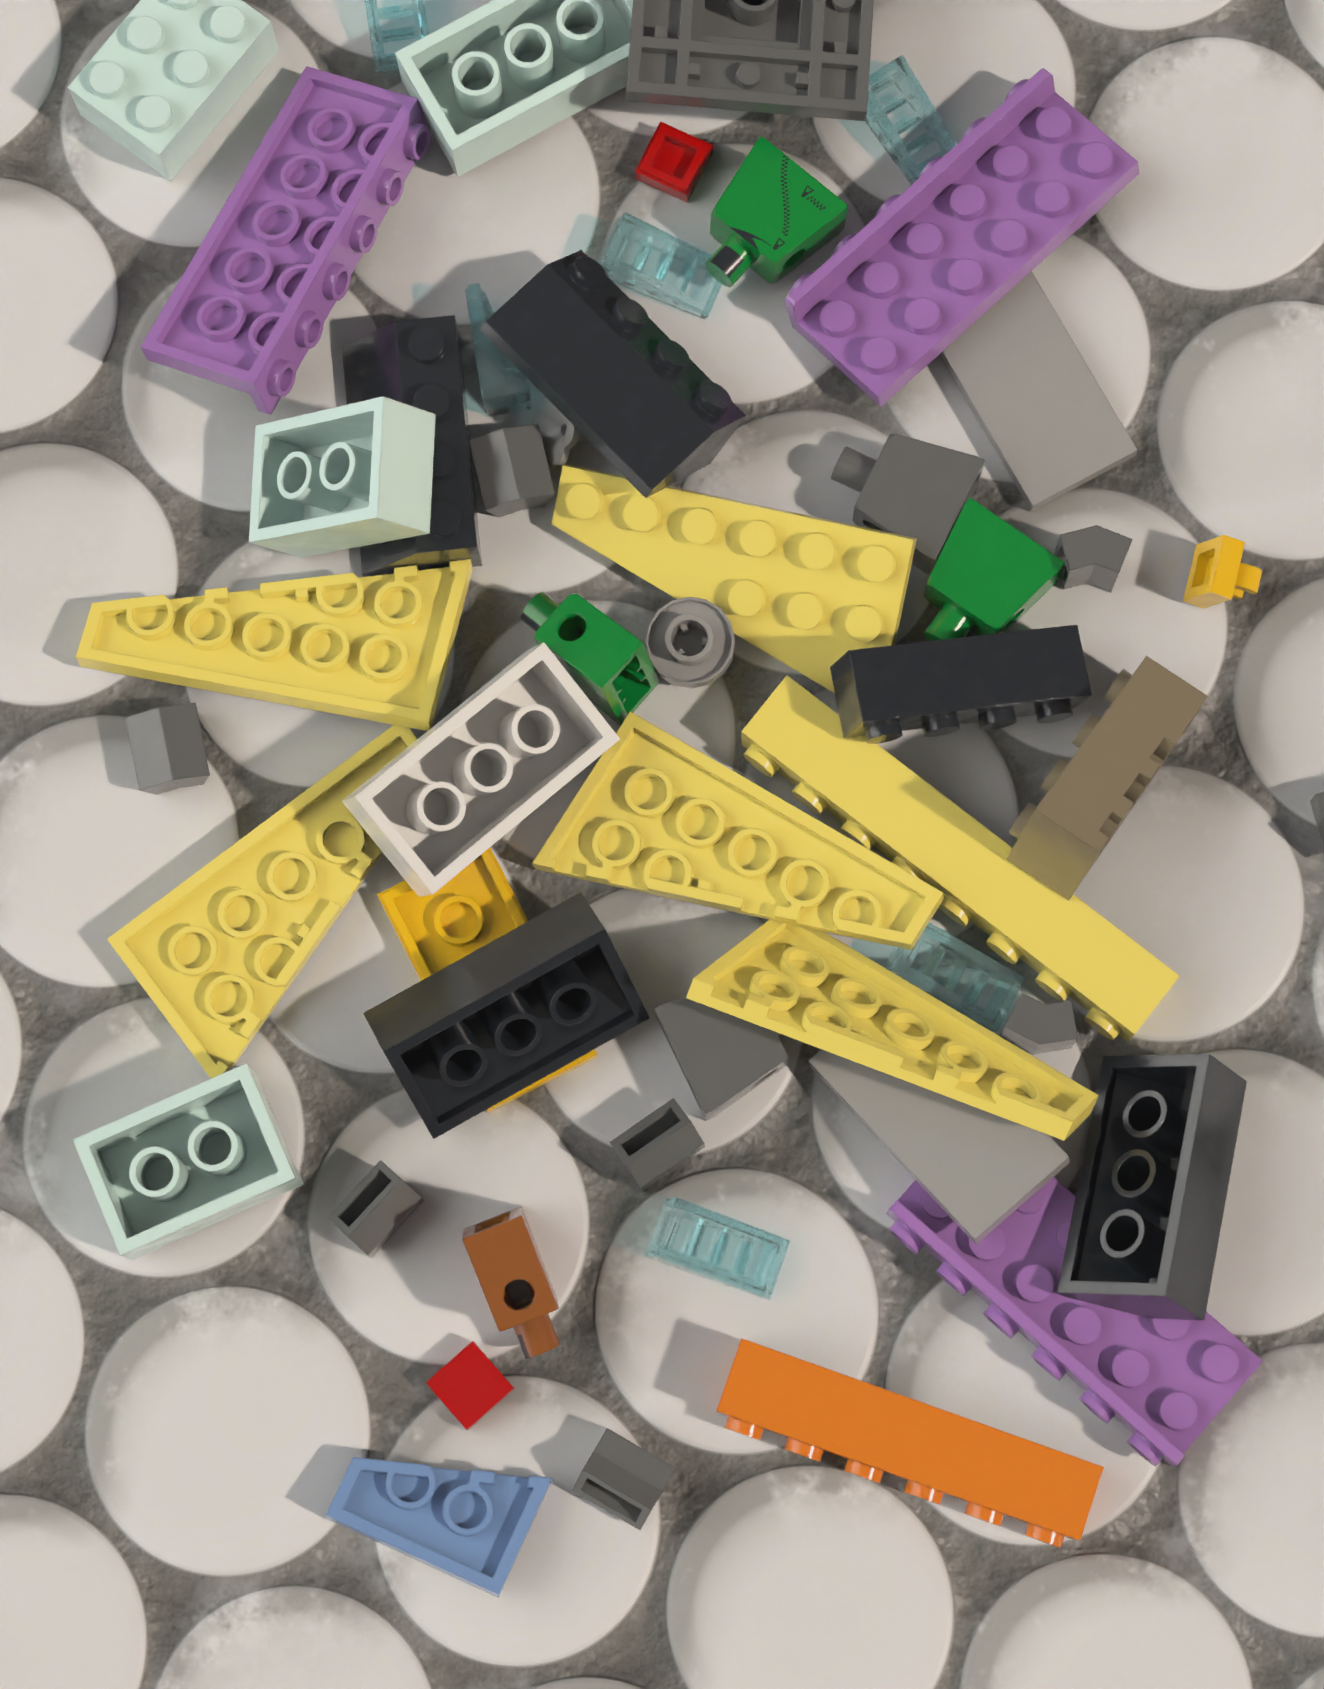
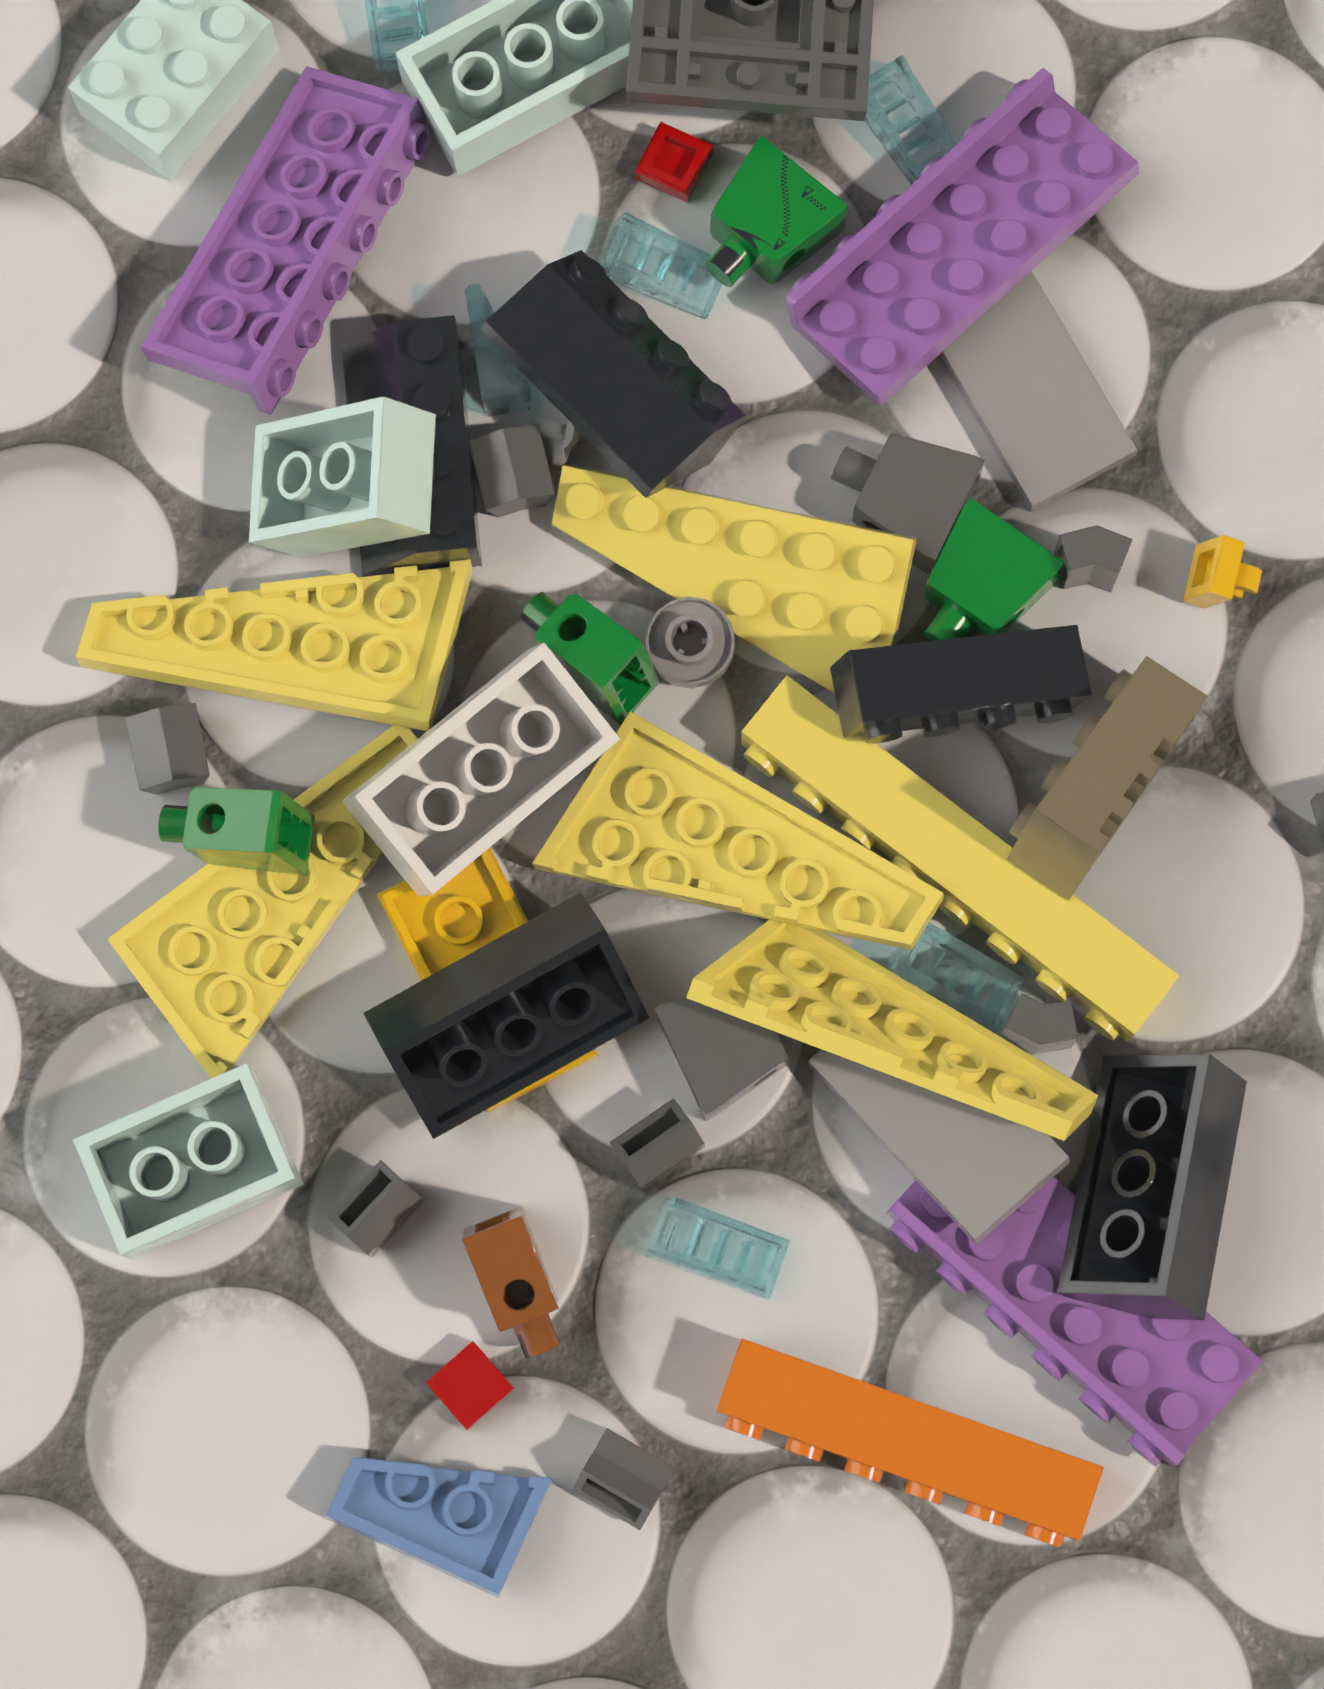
none -> torso [158,787,315,876]

